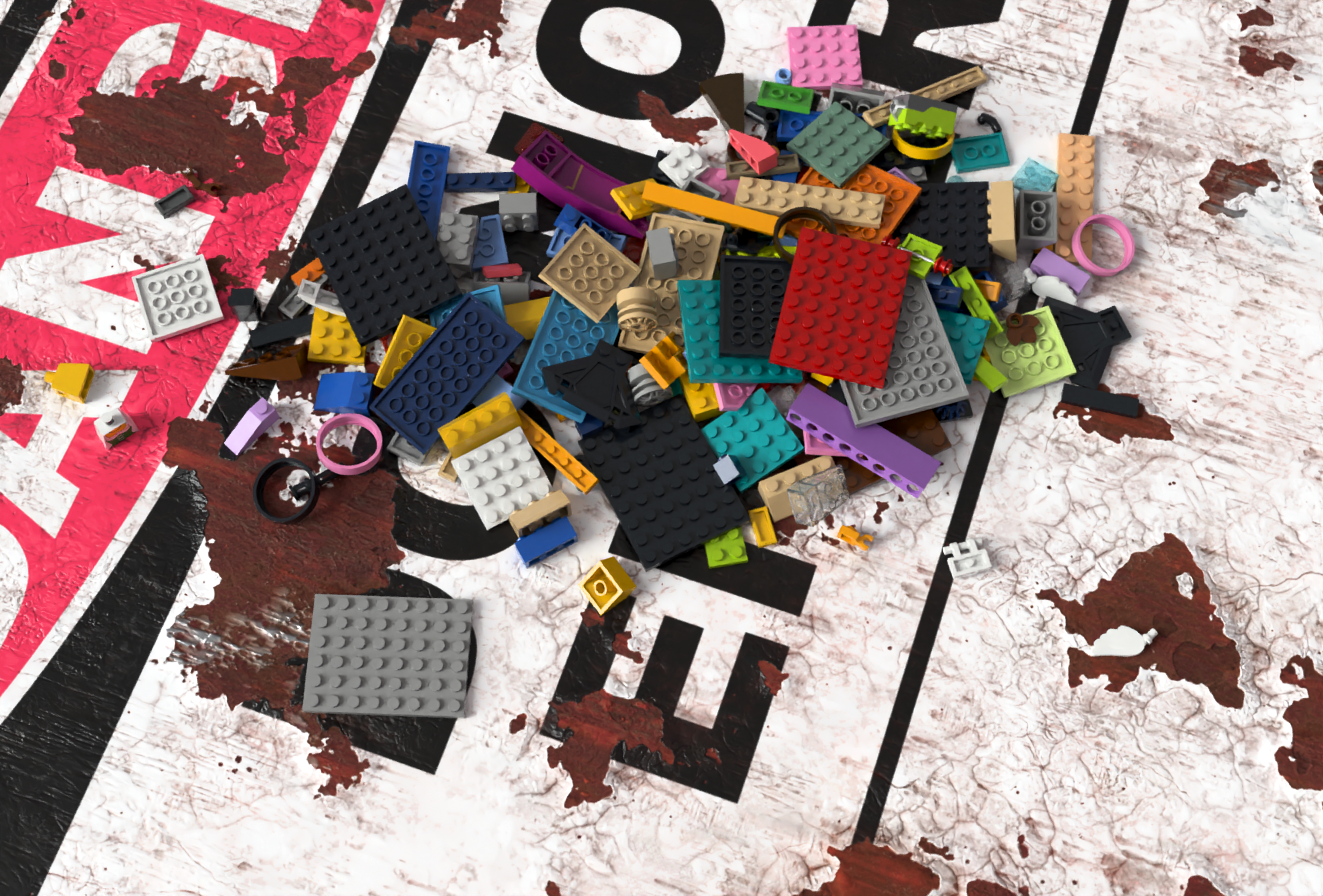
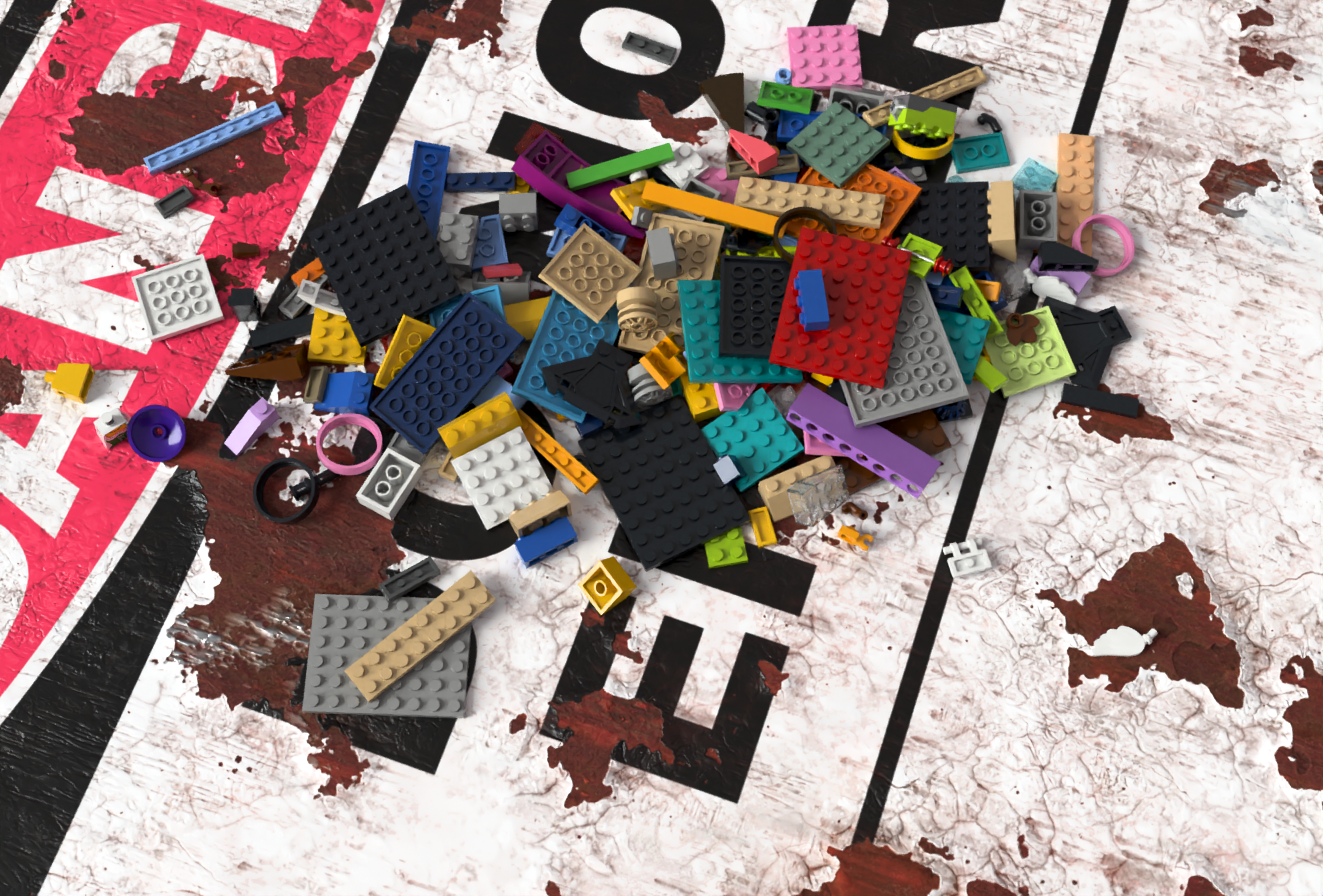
none -> dark purple dish [127,404,186,462]
none -> light blue tile [143,101,284,176]
none -> reddish brown cone [232,241,259,260]
none -> dark tan tile [303,366,330,404]
none -> tan plate [345,571,497,703]
none -> white brick [356,448,423,521]
none -> dark grey plate [379,556,441,603]
none -> bright green tile [566,142,675,192]
none -> dark grey tile [622,31,677,66]
none -> white tile [629,170,648,184]
none -> light grey plate [631,206,653,229]
none -> blue brick [794,269,830,332]
none -> reddish brown arm [841,502,868,520]
none -> black slope [1037,241,1099,272]

